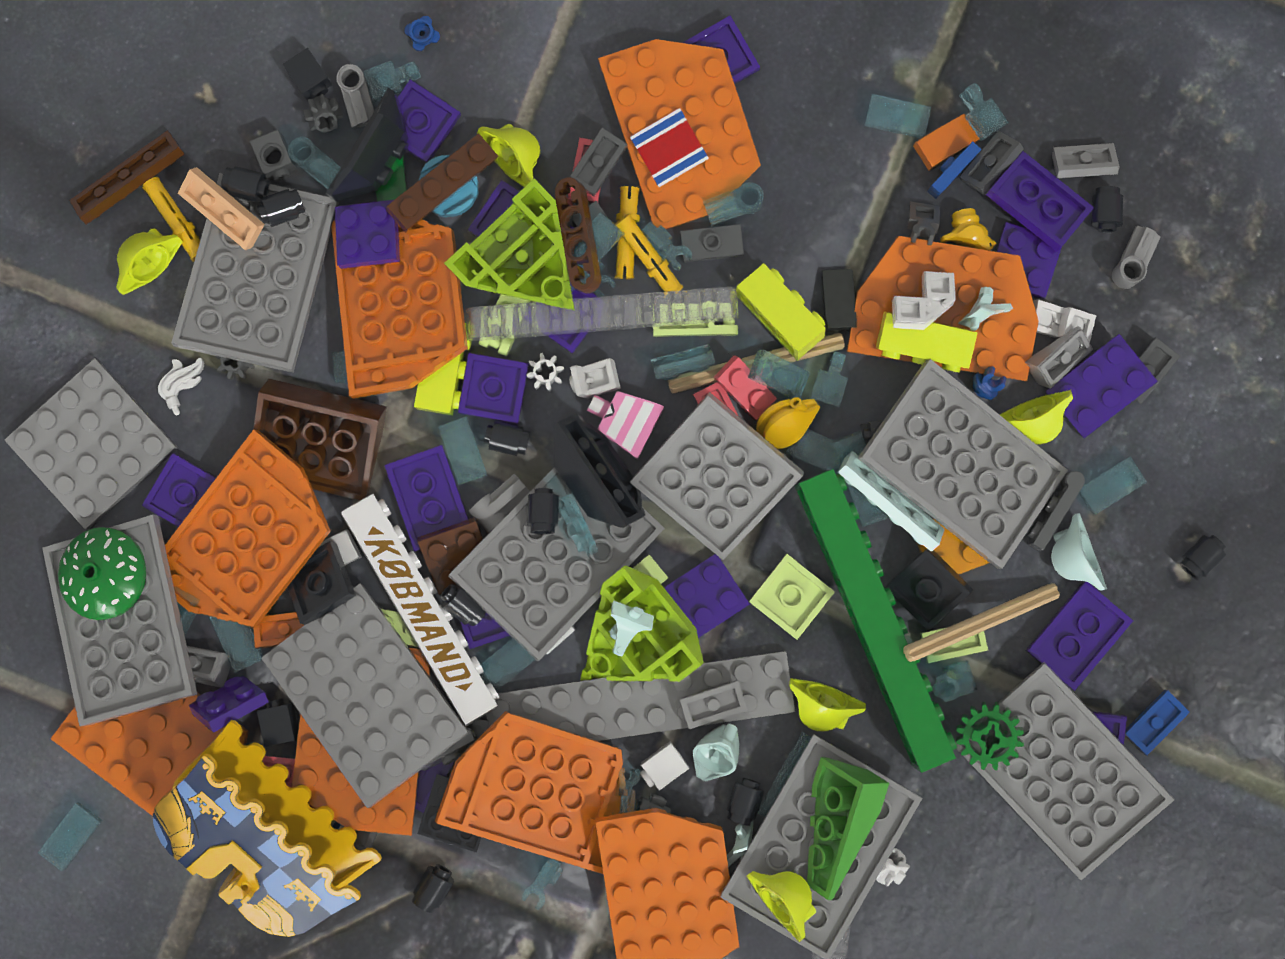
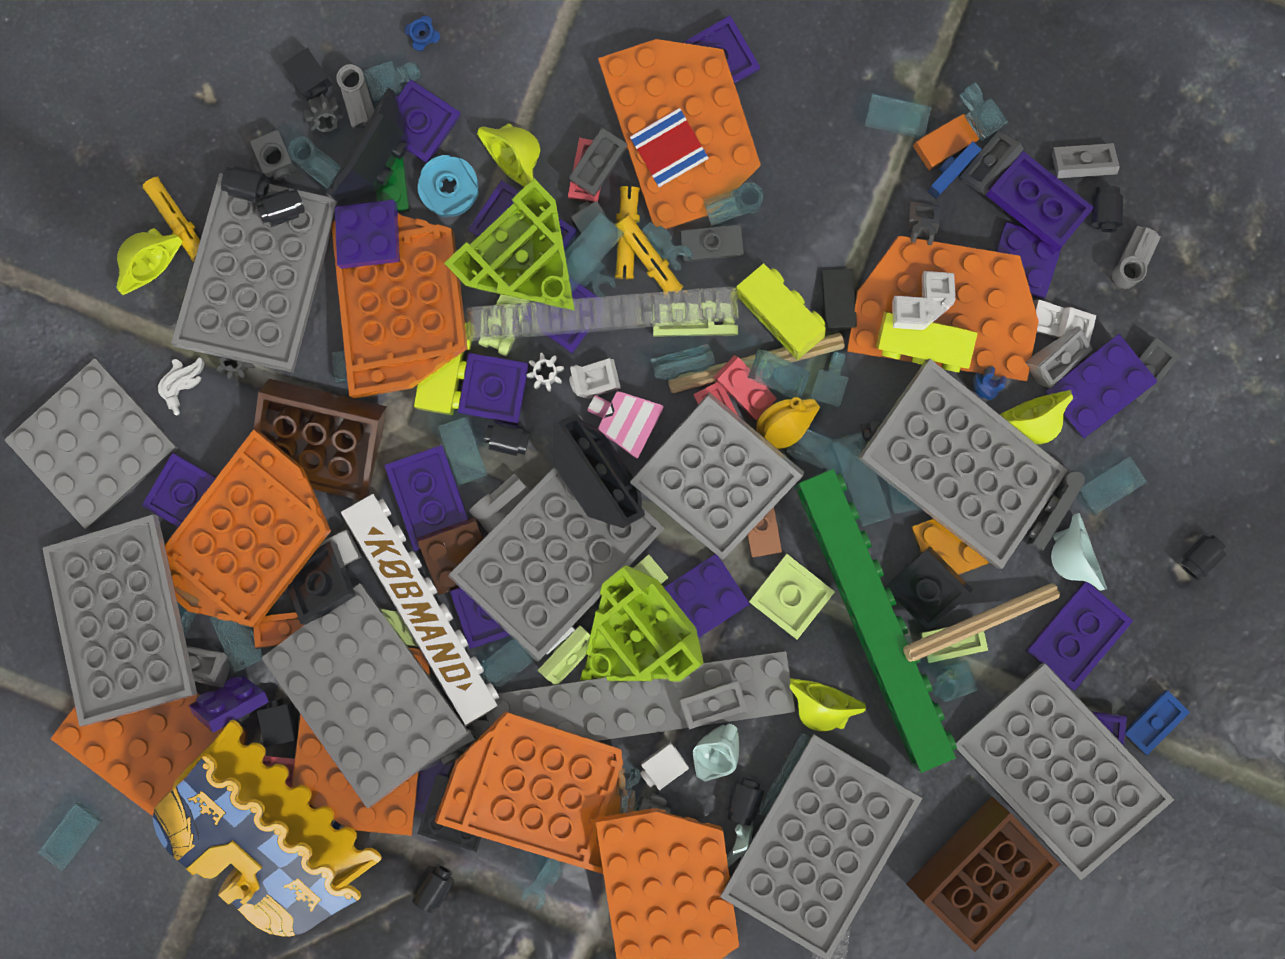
green dish [58,527,146,620] -> none
reddish brown plate [69,130,184,225] -> none
light nougat plate [178,167,265,250] -> none
reddish brown plate [386,133,499,233] -> none
black brick [440,584,486,627] -> none
black brick [527,488,559,535] -> none
reddish brown beam [555,177,601,294] -> none
clear light blue plate [559,493,599,557] -> none
light aqua piece [609,600,654,657] -> none
neon yellow hat [746,871,816,942] -> none
bright green wedge [807,757,889,900] -> none
light aqua plate [838,451,945,552] -> none
white gear [876,848,910,886] -> none
yellow animal [940,208,997,251] -> none
green gear [956,702,1024,770] -> none
light aqua piece [958,287,1013,331] -> none
none -> yellowish green plate [538,626,591,685]
none -> nougat plate [747,507,782,558]
none -> reddish brown slope [906,797,1060,952]

